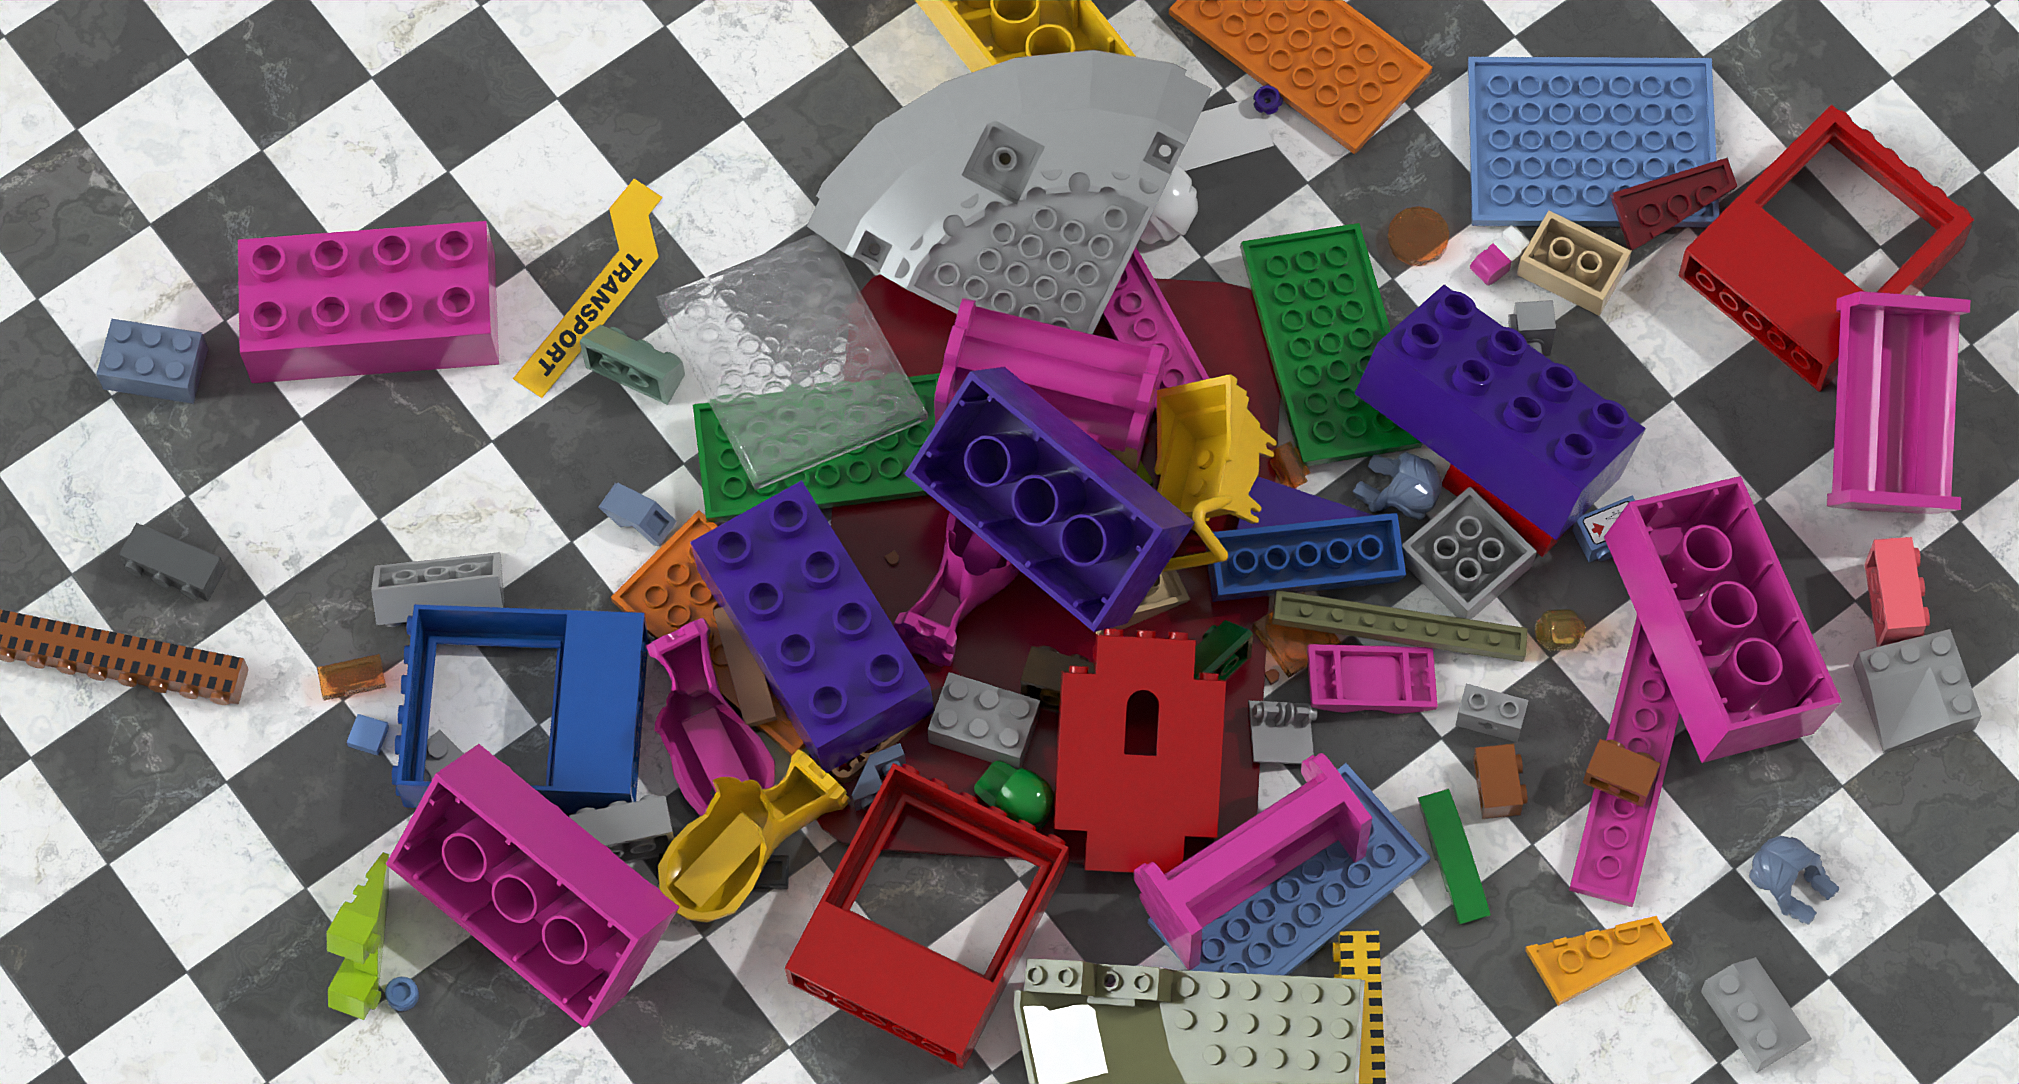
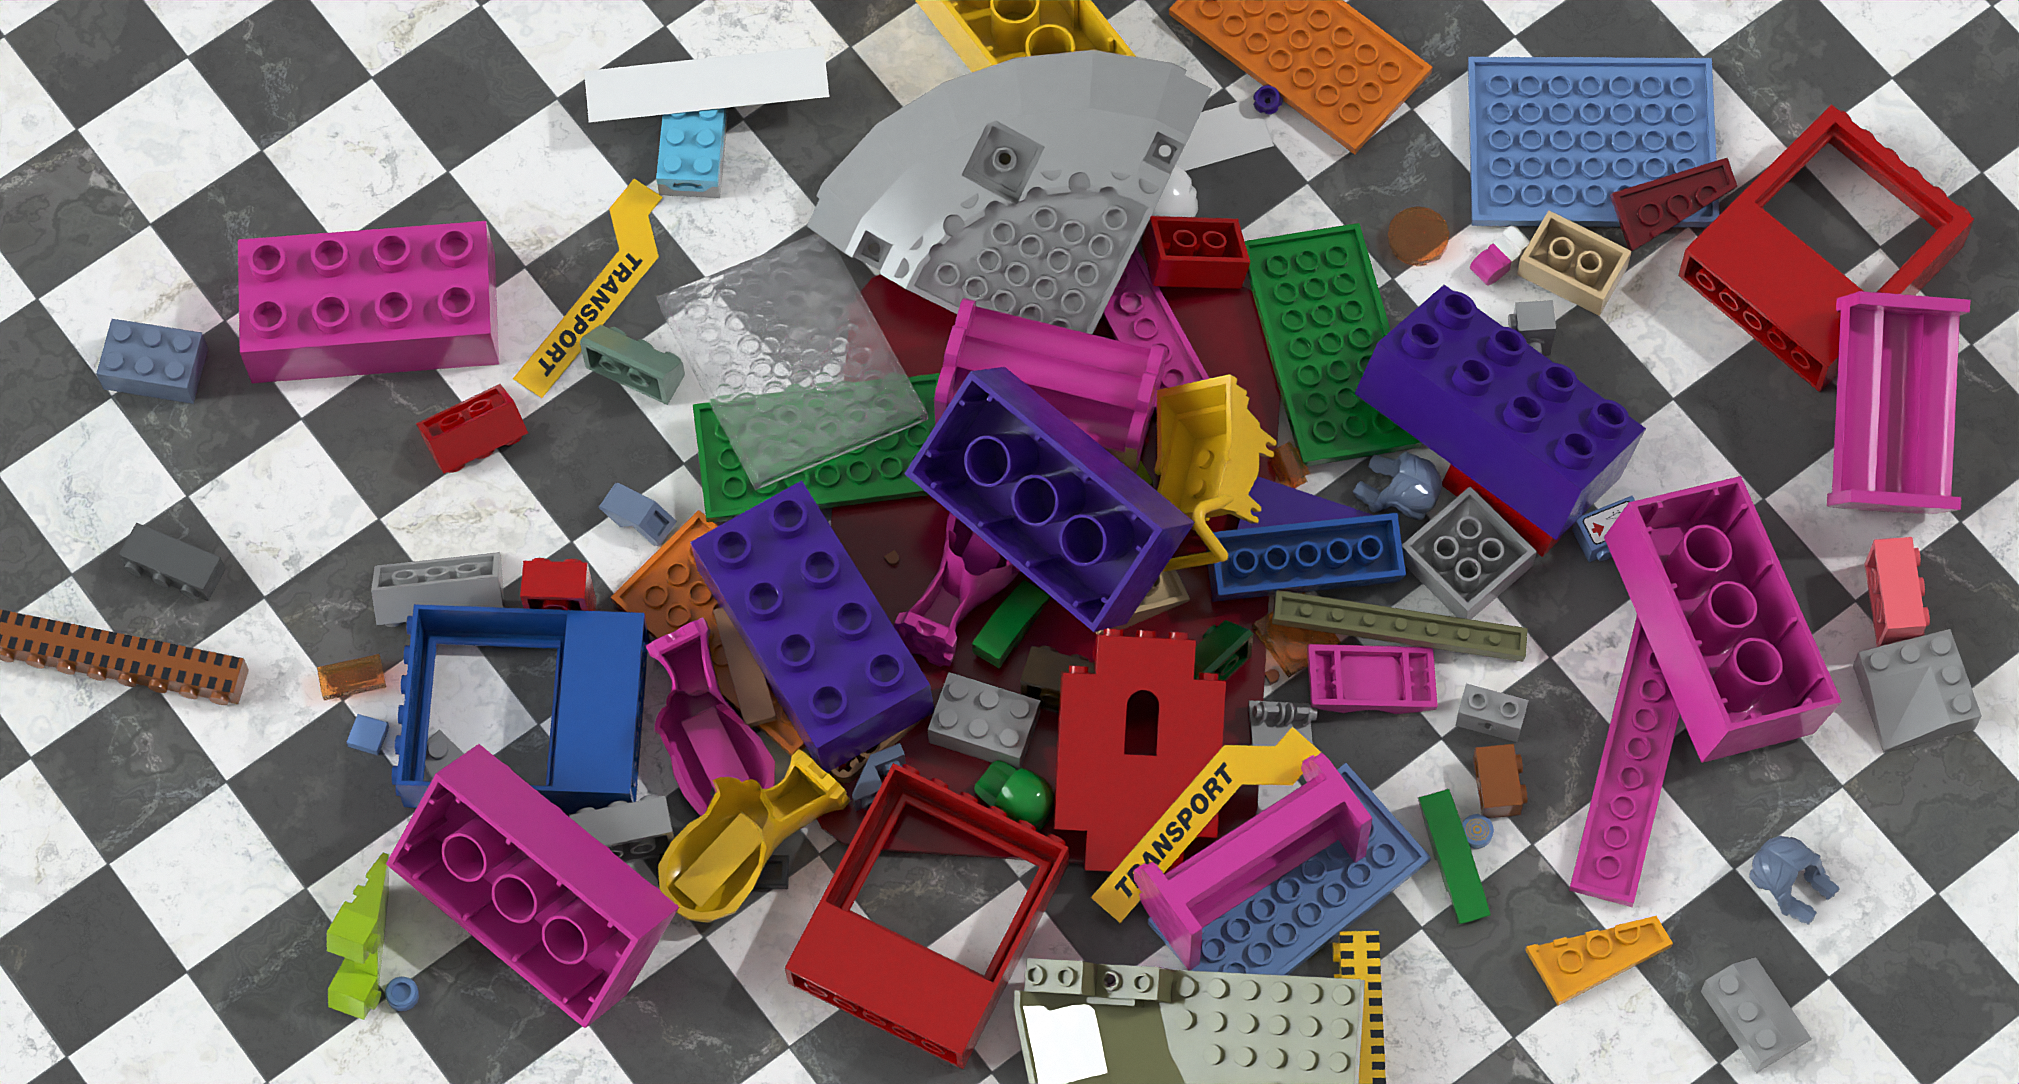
clear yellow head [1535,609,1585,651] -> none
dark orange brick [1583,739,1661,807] -> none
none -> red slope [416,384,528,474]
none -> red brick [520,558,596,611]
none -> white sticker [584,46,829,122]
none -> medium azure piece [656,108,729,198]
none -> green slope [972,580,1051,668]
none -> yellow sticker [1091,727,1321,923]
none -> red brick [1141,216,1250,289]
none -> medium blue tile [1462,814,1494,849]

